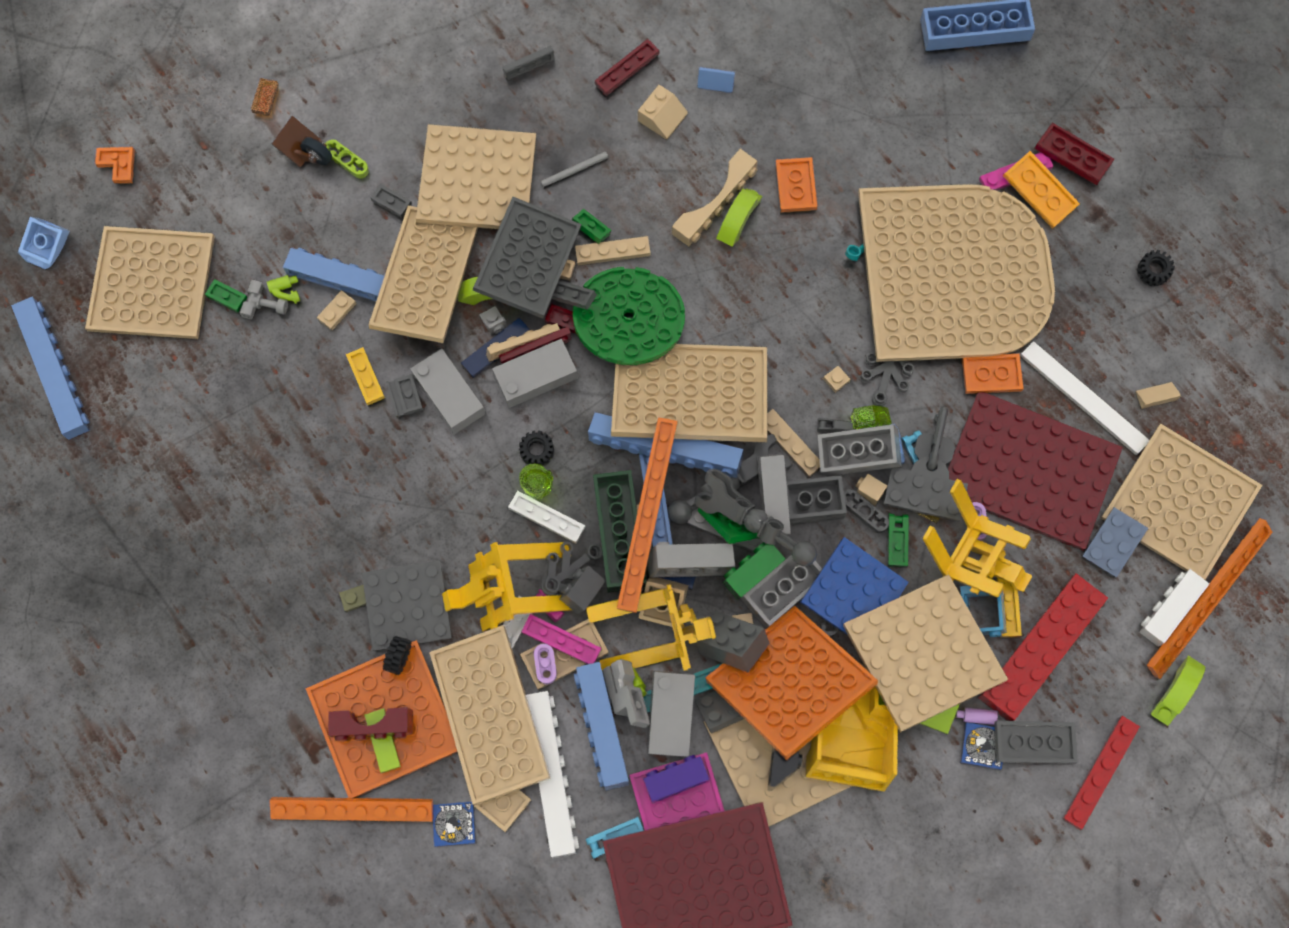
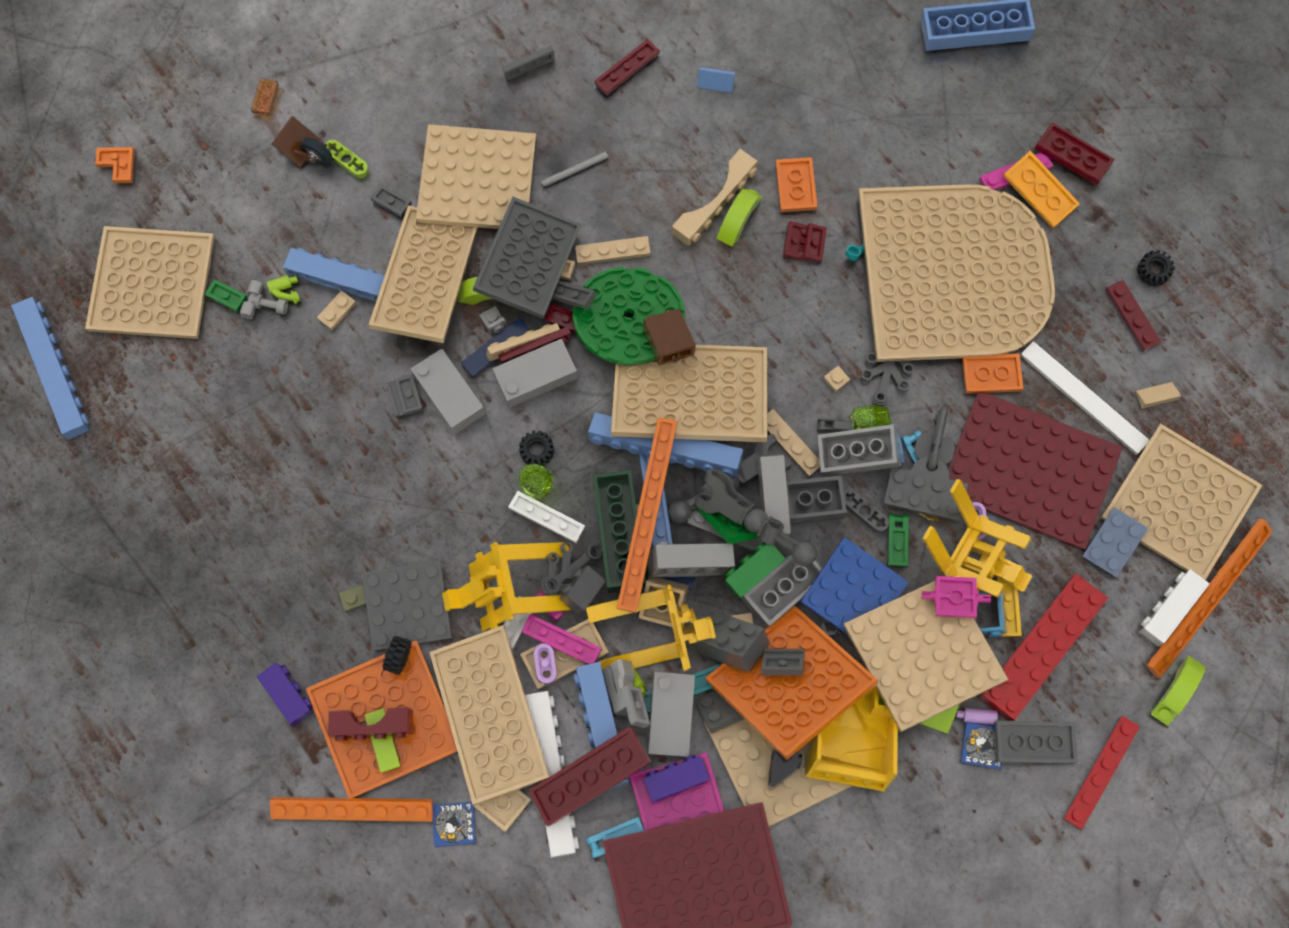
light blue slope [18,217,70,269] -> none
yellow plate [346,347,385,406] -> none
green plate [572,209,612,244] -> none
tan slope [638,85,688,140] -> none
tan brick [855,474,887,506] -> none
none -> dark purple brick [256,662,313,727]
none -> dark red plate [528,726,652,827]
none -> reddish brown brick [643,309,696,366]
none -> dark grey plate [762,649,805,675]
none -> dark red slope [783,221,827,262]
none -> dark pink plate [921,576,991,619]
none -> dark red plate [1105,280,1161,352]

